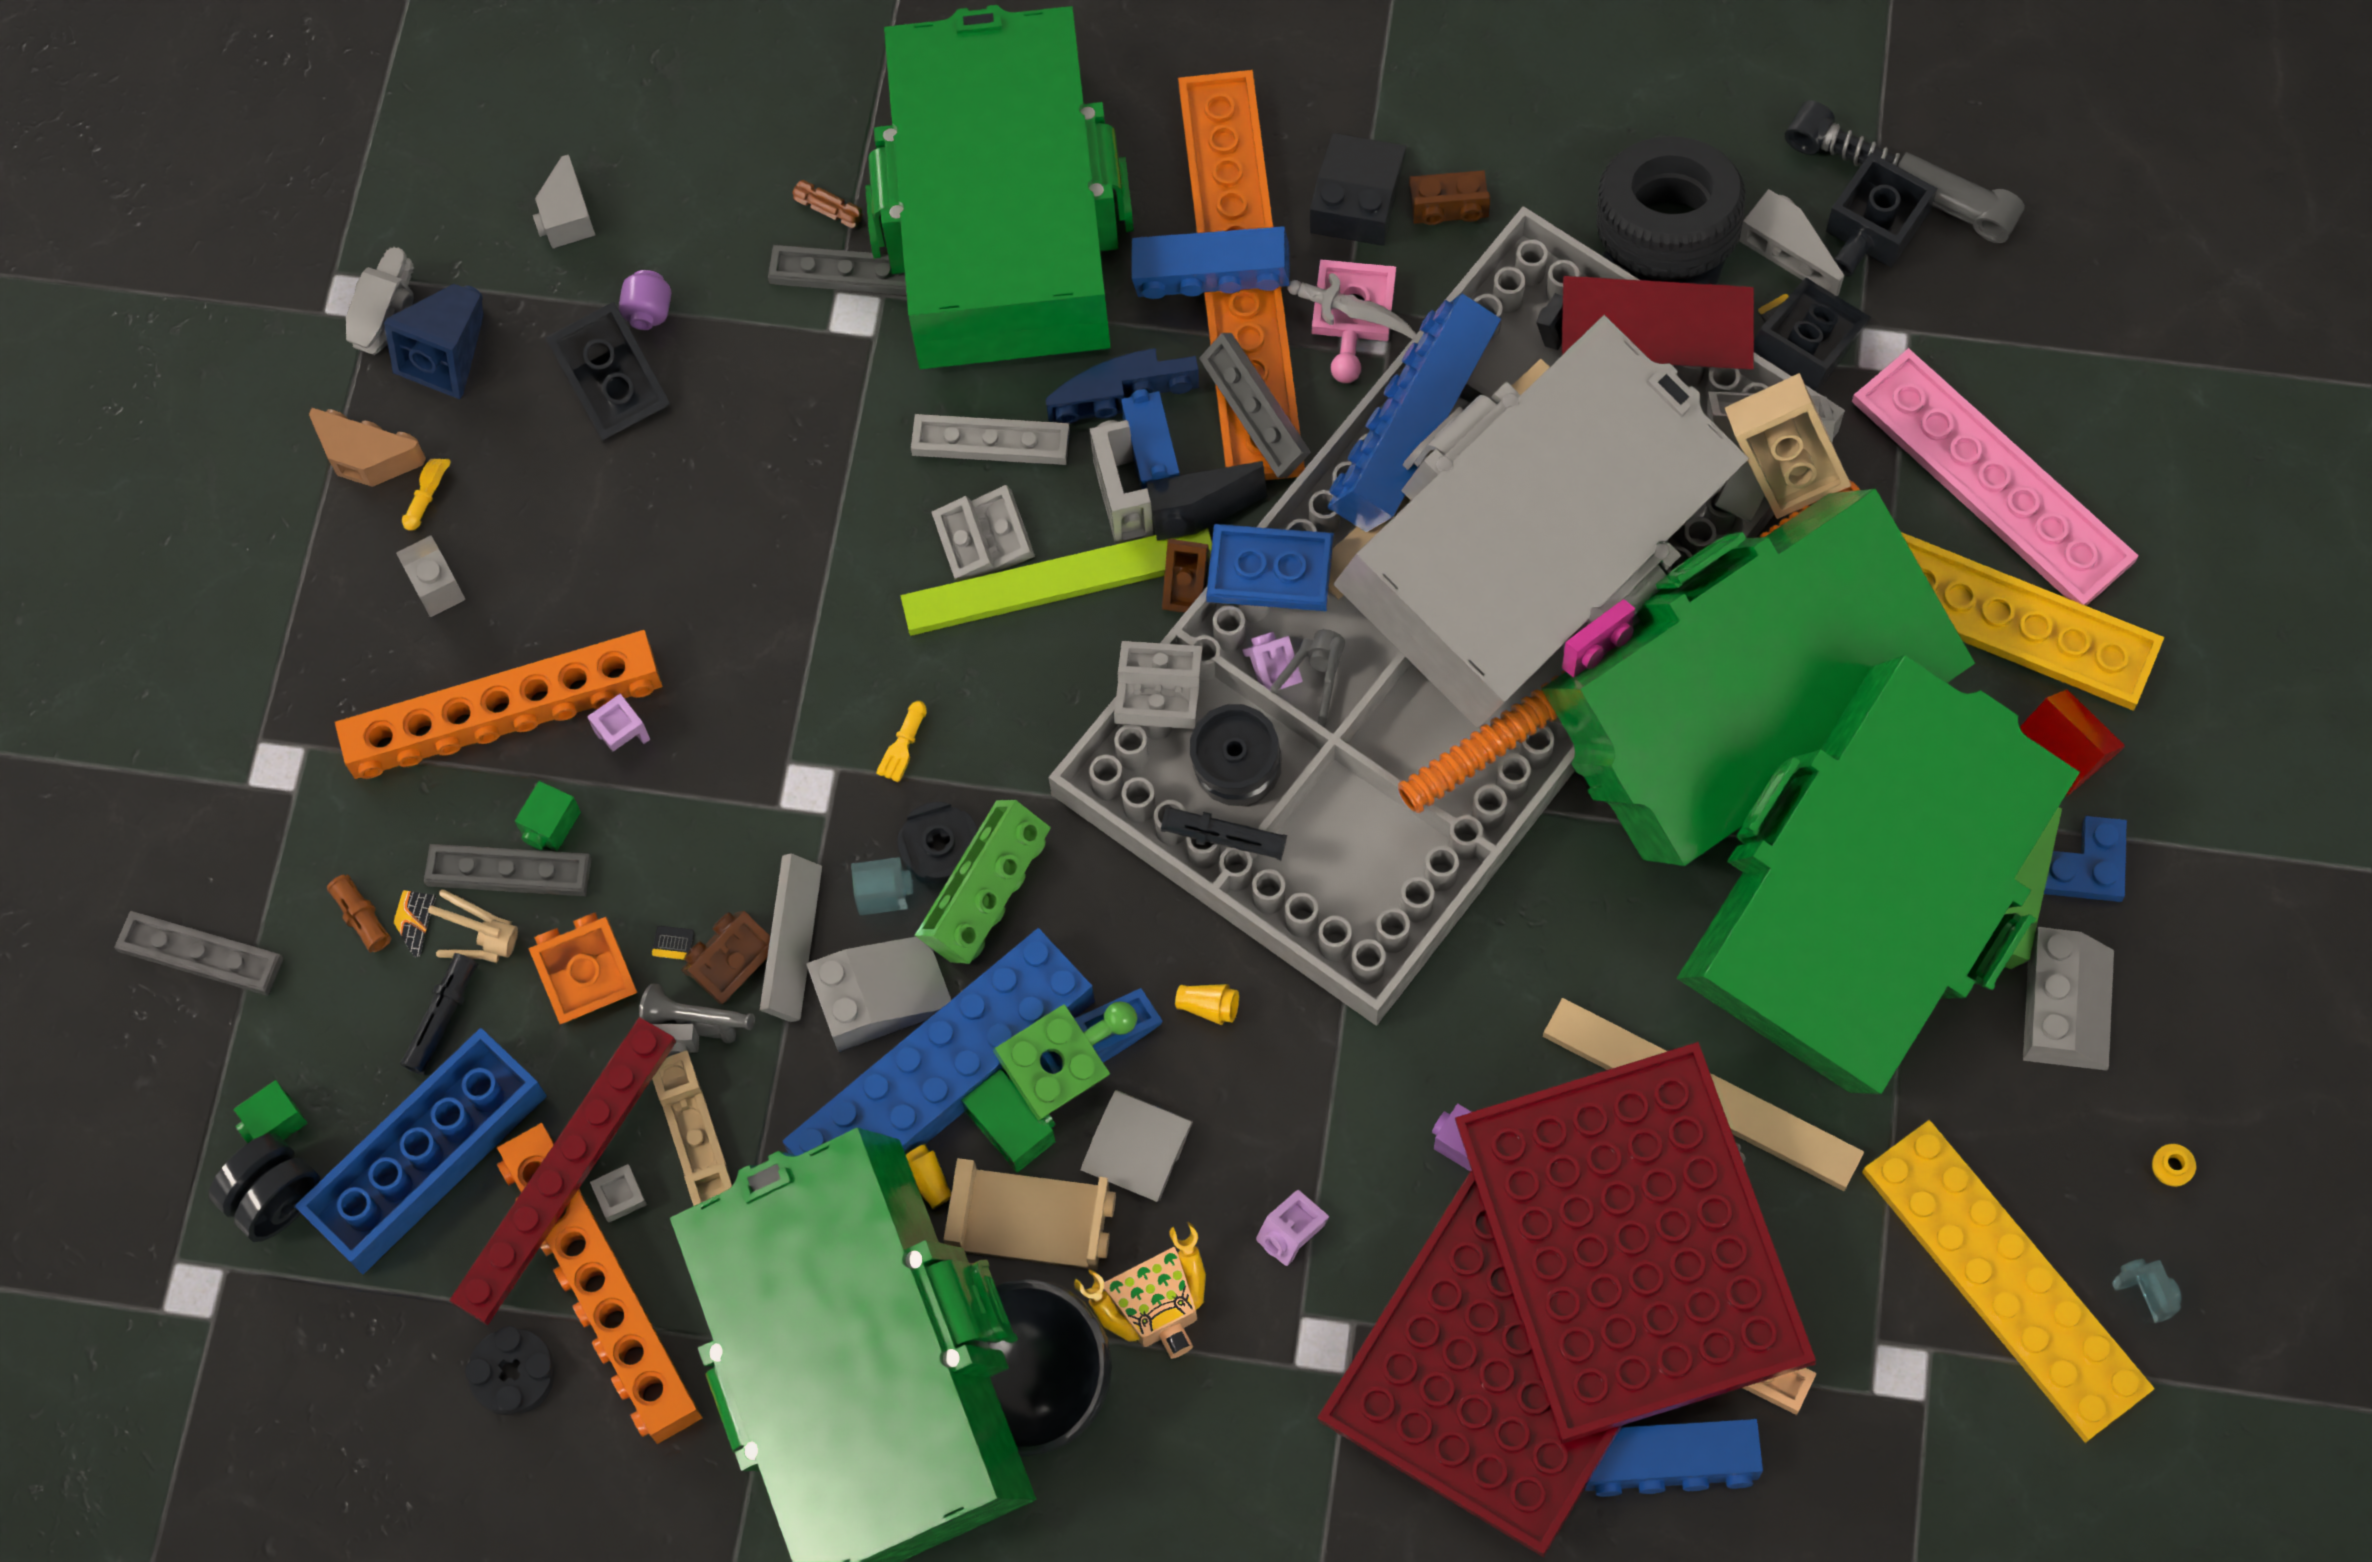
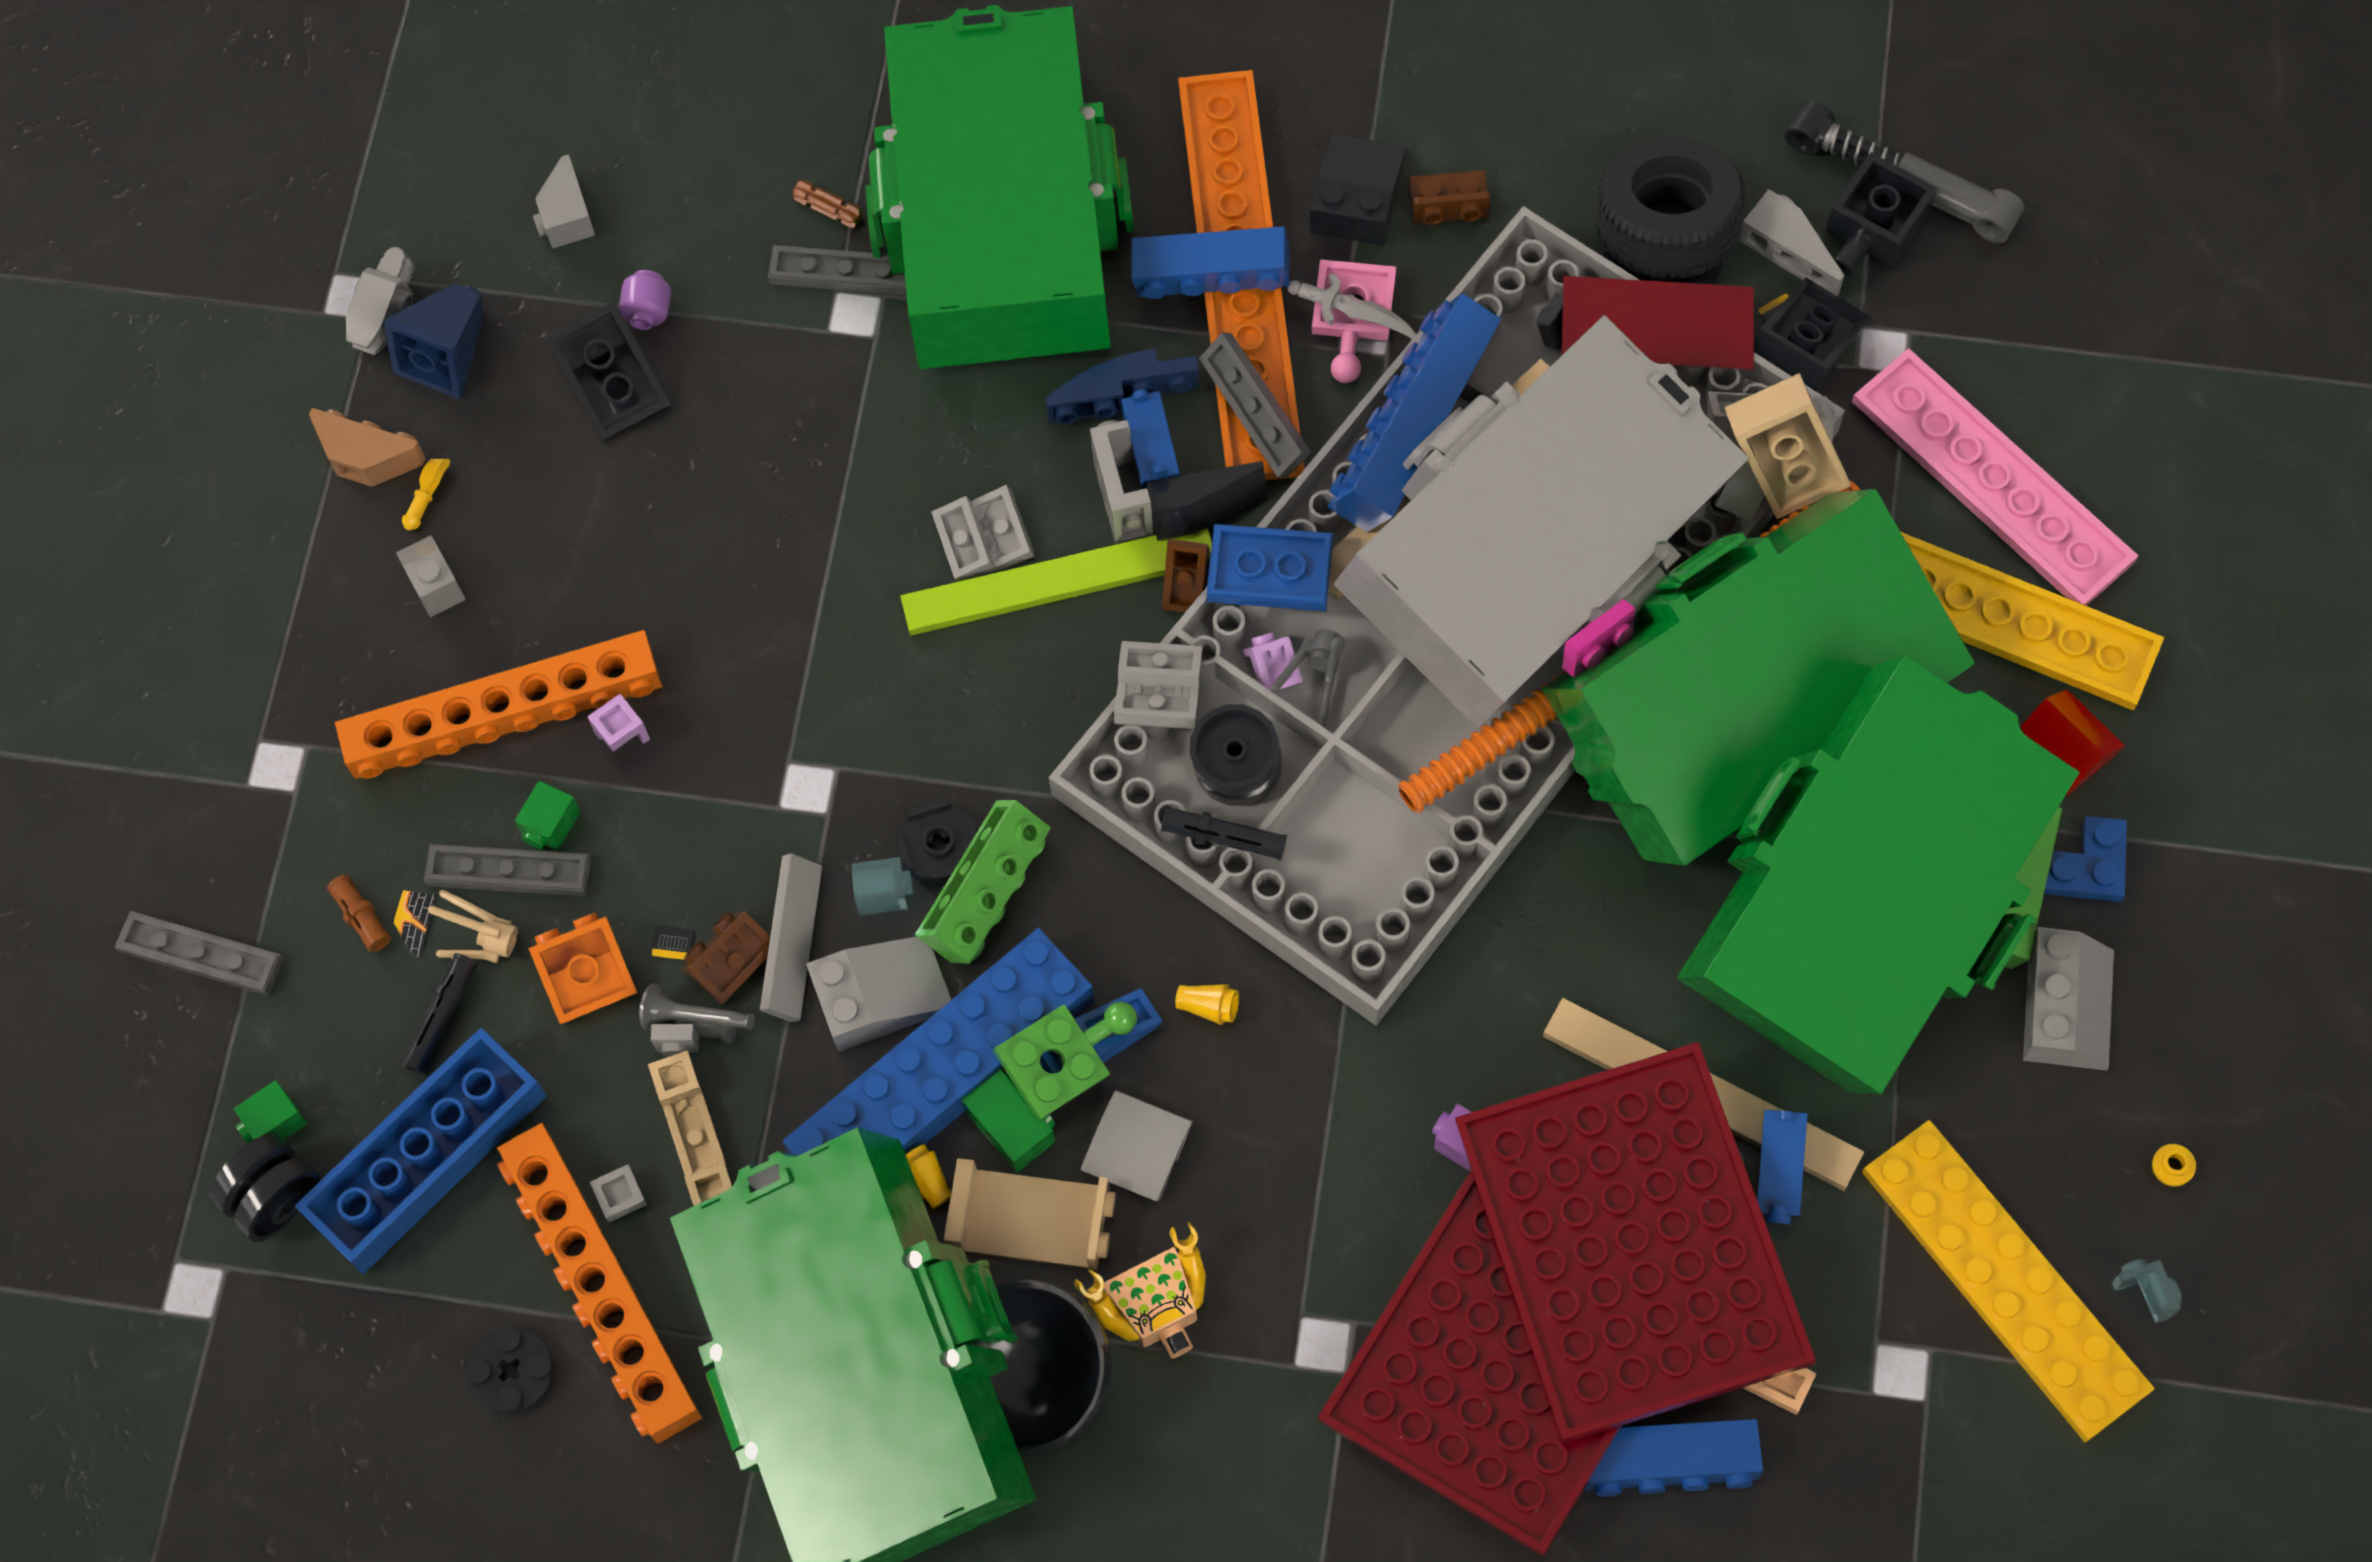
dark red plate [449,1017,676,1325] -> none
yellow piece [876,701,927,782] -> none
light grey plate [911,414,1070,465] -> none
lavender bracket [1256,1190,1329,1266] -> none
none -> blue brick [1757,1110,1808,1224]

